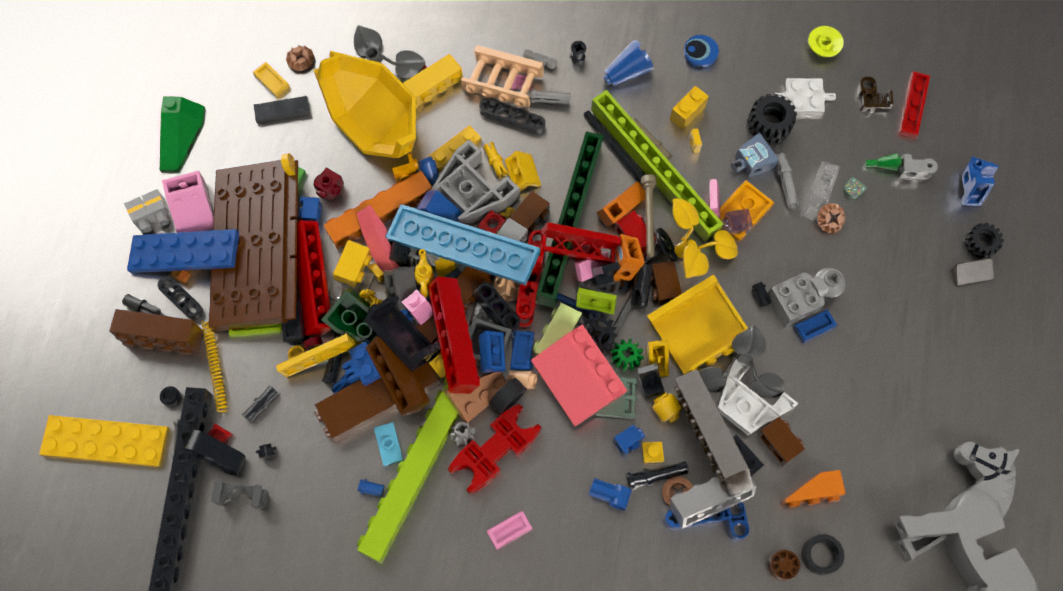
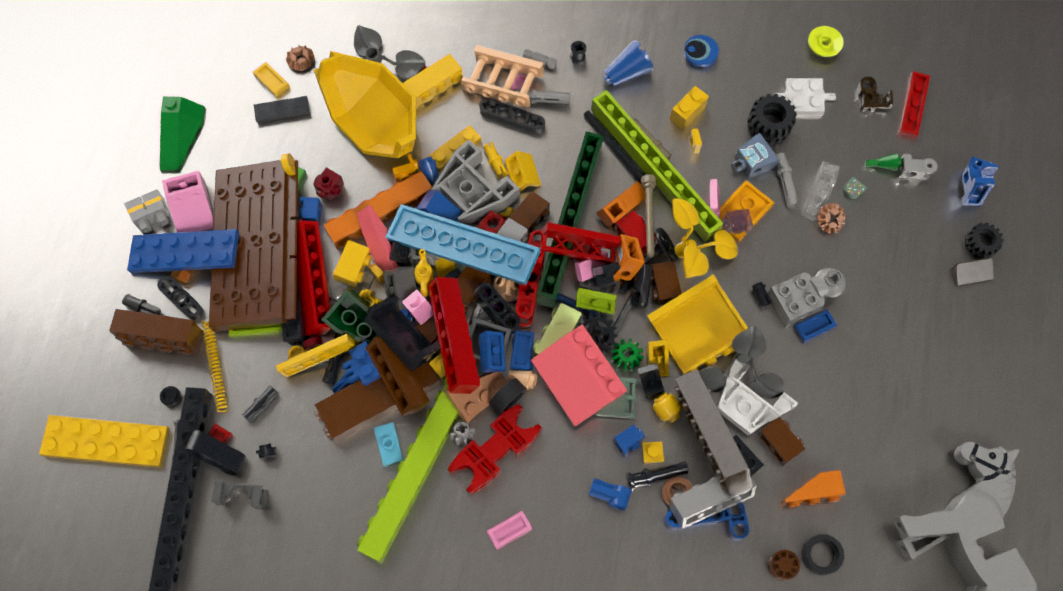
blue pin [357,479,385,498] -> none

